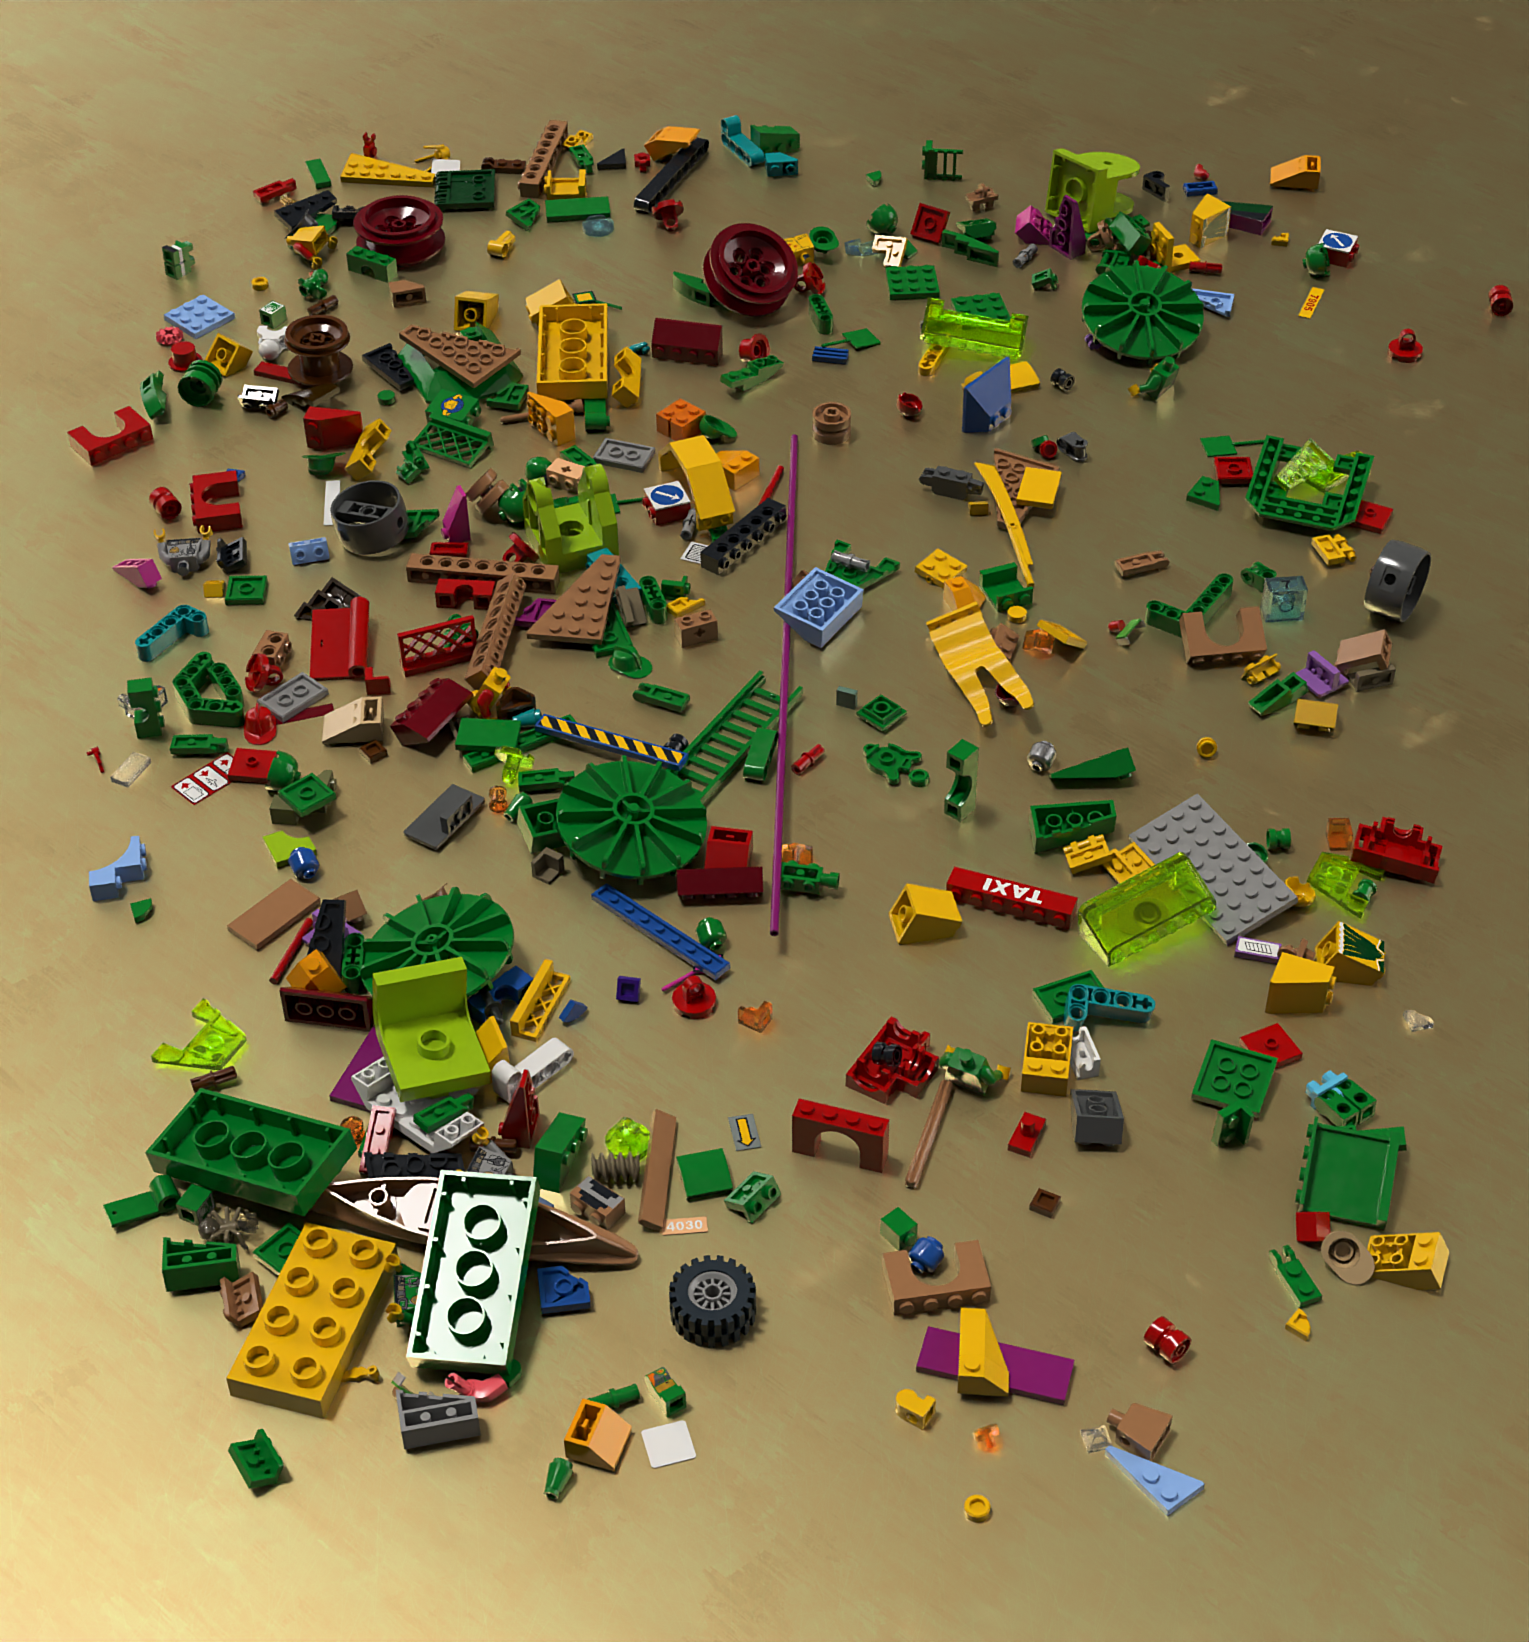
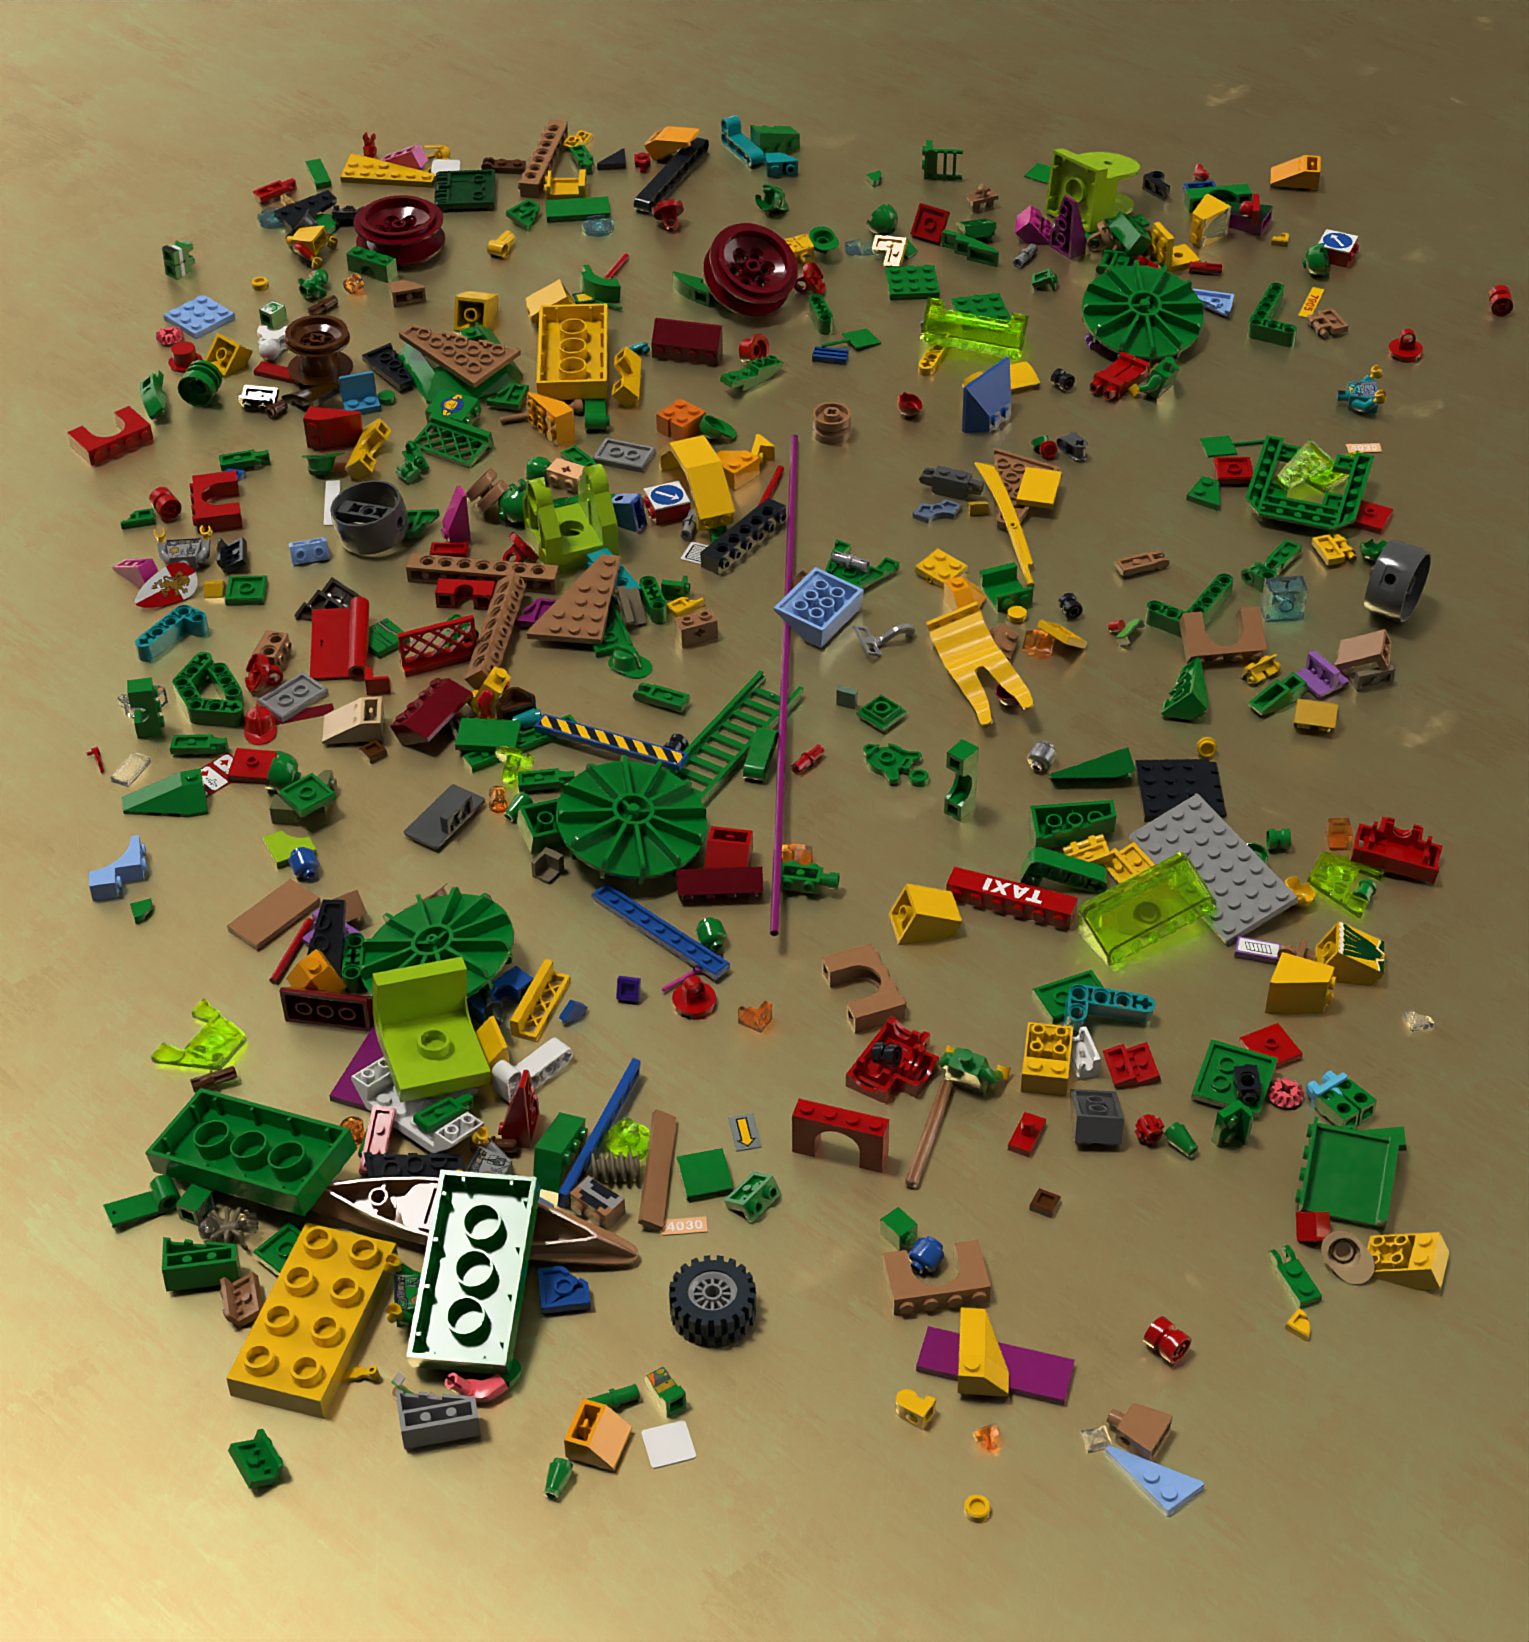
none -> green tile [121,508,156,529]
none -> green wedge [122,768,208,817]
none -> shield [134,562,198,608]
none -> green hinge [219,449,270,471]
none -> clear light blue tile [257,207,284,229]
none -> dark azure bracket [339,371,381,415]
none -> clear orange wheel [343,273,364,294]
none -> green tile [368,618,410,658]
none -> dark pink slope [382,144,429,170]
none -> blue tile [557,1058,641,1209]
none -> green arch [580,265,621,301]
none -> red bar [603,253,629,279]
none -> torso [612,493,647,533]
none -> yellow slope [751,434,775,464]
none -> green helmet [755,184,788,212]
none -> medium nougat arch [822,944,907,1033]
none -> light grey piece [853,623,916,656]
none -> sand blue tile [912,499,962,524]
none -> green beam [1020,847,1108,894]
none -> green piece [1024,163,1051,184]
none -> black wheel [1058,593,1083,619]
none -> red hips [1090,351,1150,400]
none -> red slope [1103,1042,1161,1088]
none -> black hinge [1135,759,1227,822]
none -> red gear [1135,1114,1165,1143]
none -> green wedge [1161,657,1209,720]
none -> green cone [1164,1122,1198,1157]
none -> green arch [1184,184,1252,213]
none -> black brick [1232,1065,1261,1103]
none -> red tile [1239,194,1260,225]
none -> green beam [1247,283,1297,347]
none -> green hinge [1263,539,1302,576]
none -> coral gear [1267,1076,1304,1108]
none -> medium nougat plate [1306,308,1349,338]
none -> torso [1337,365,1386,414]
none -> light nougat sticker [1346,443,1382,453]
none -> green hair [1360,539,1388,562]

